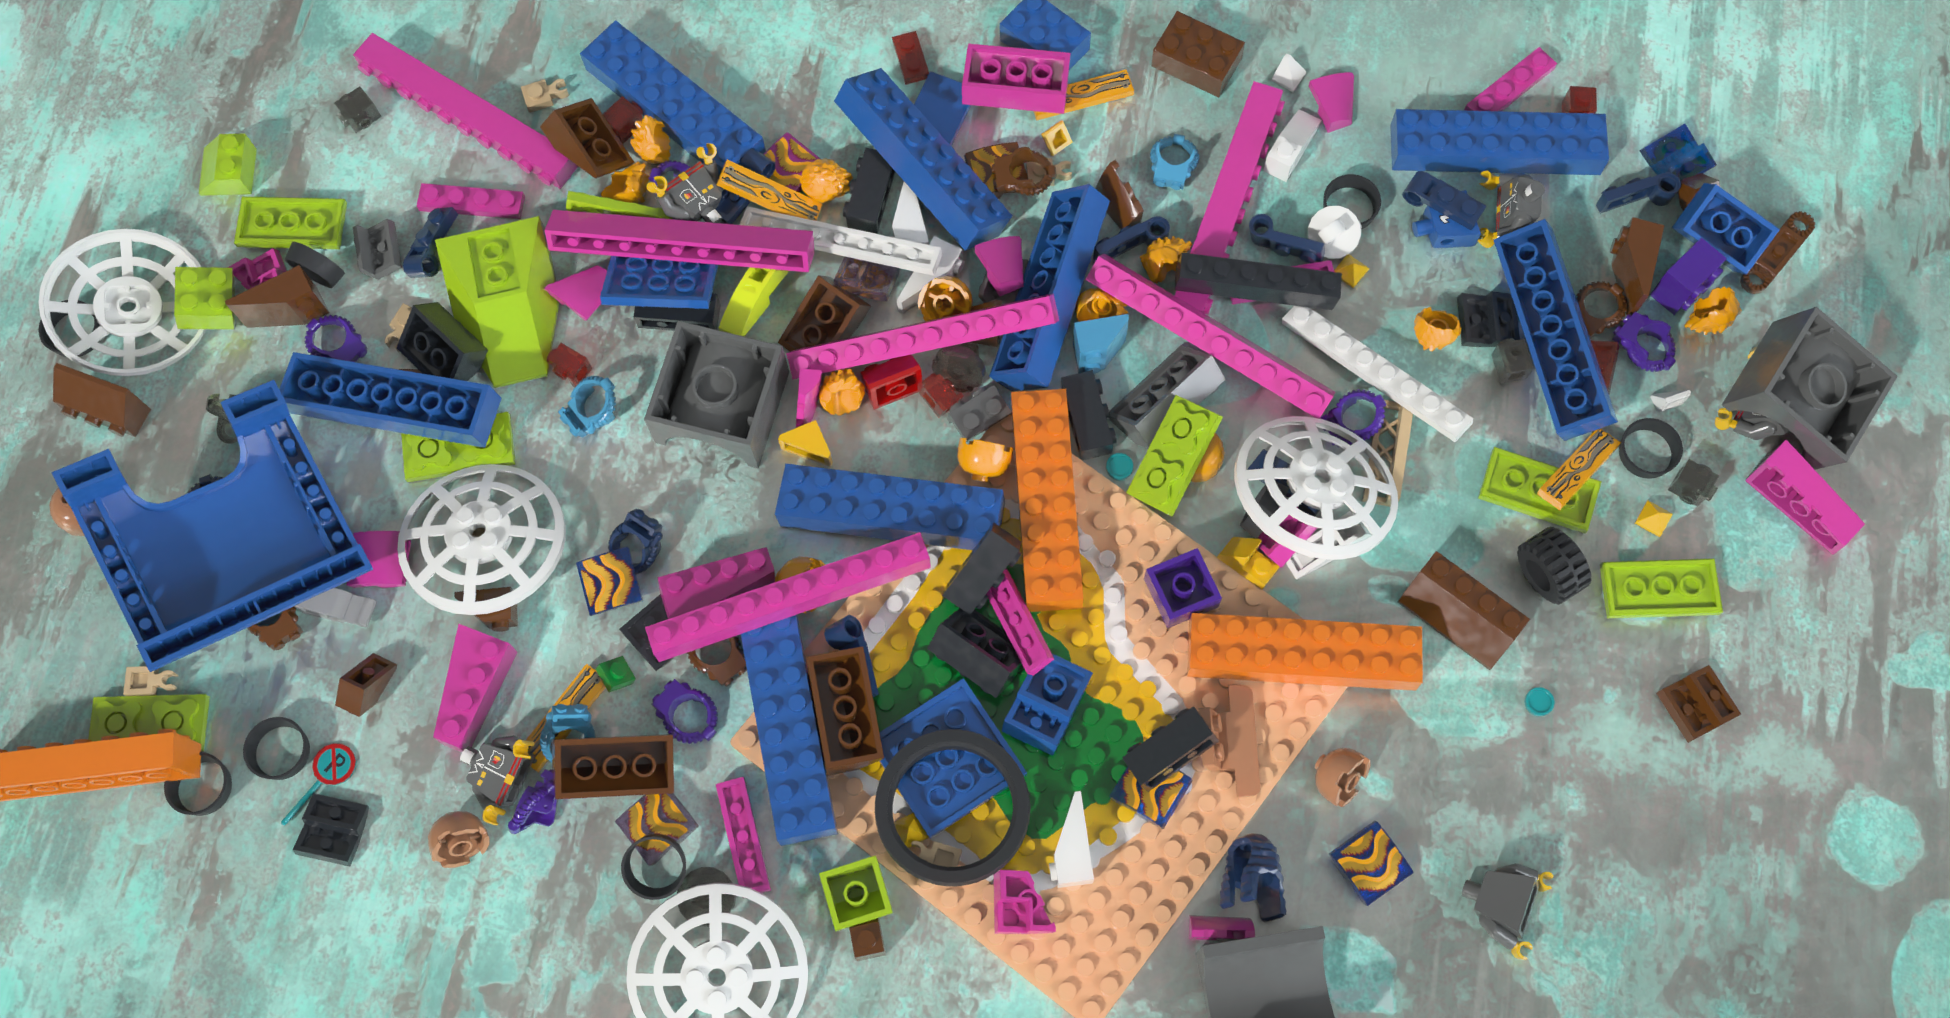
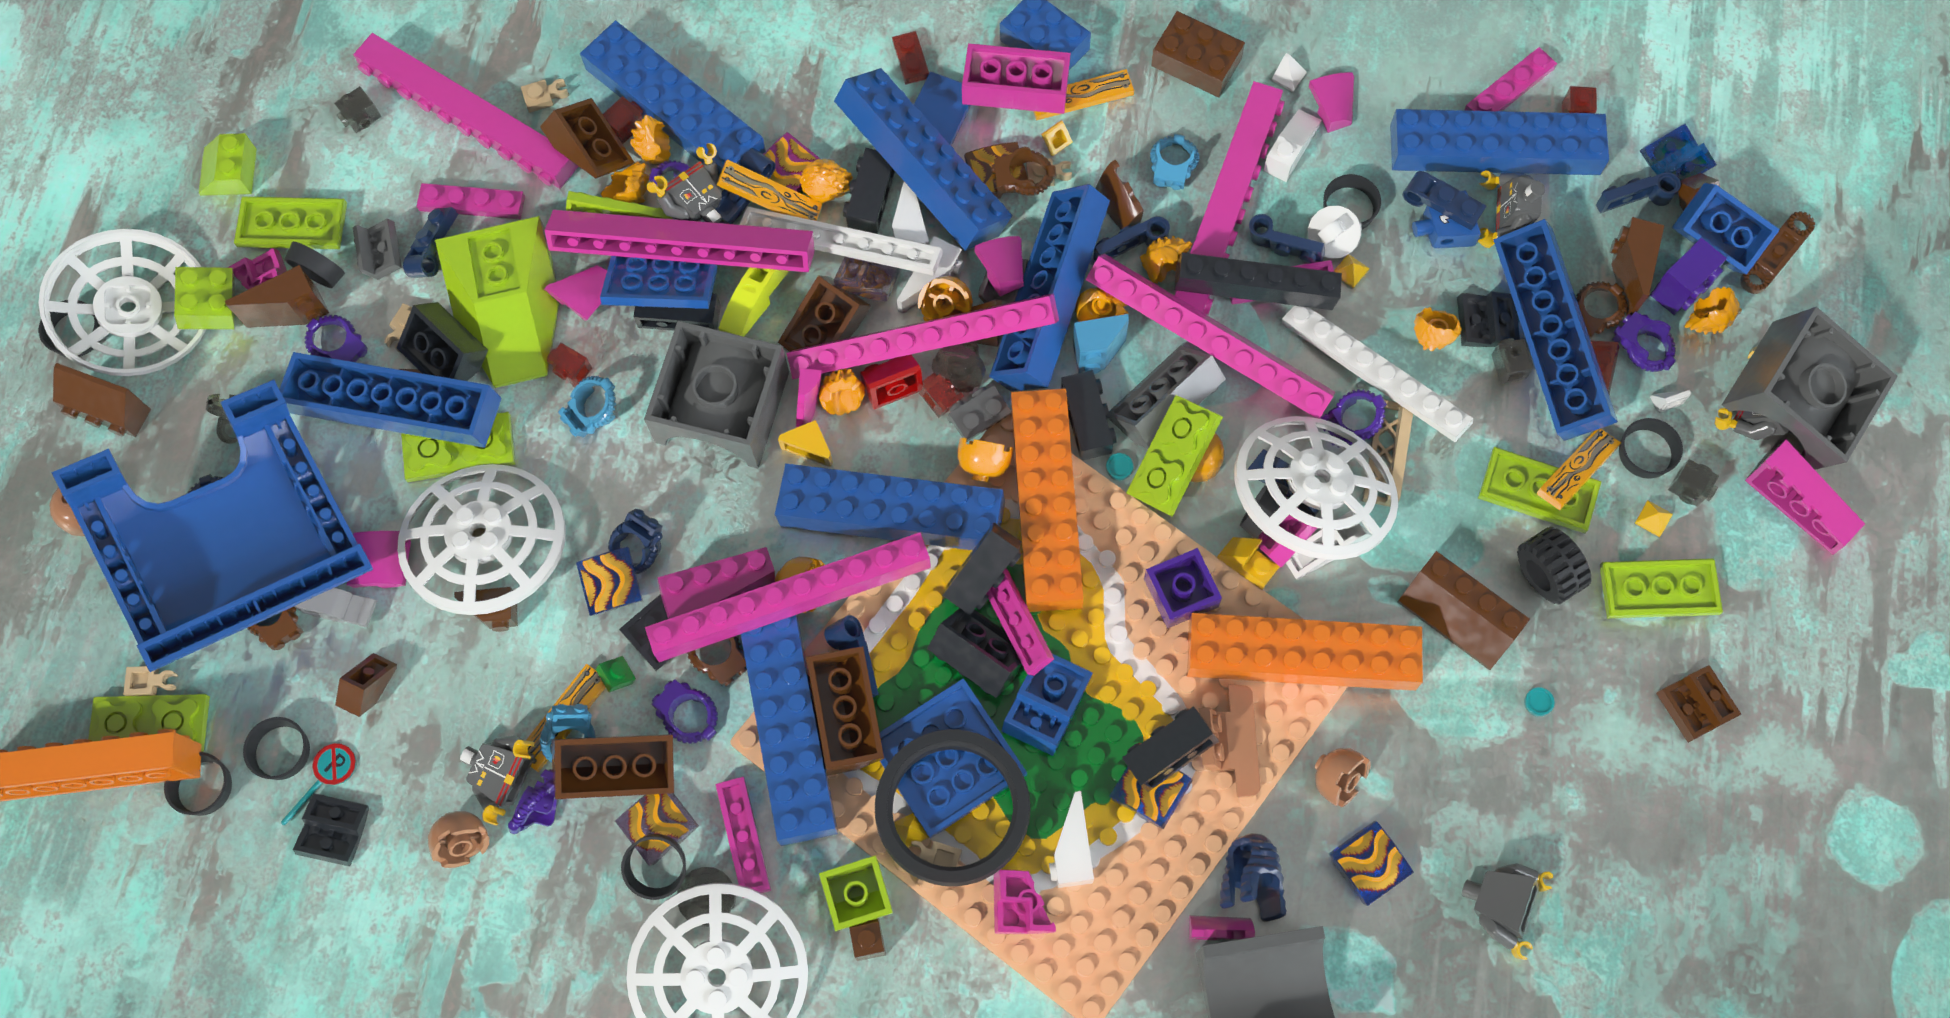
dark pink wedge [433,624,517,752] -> none

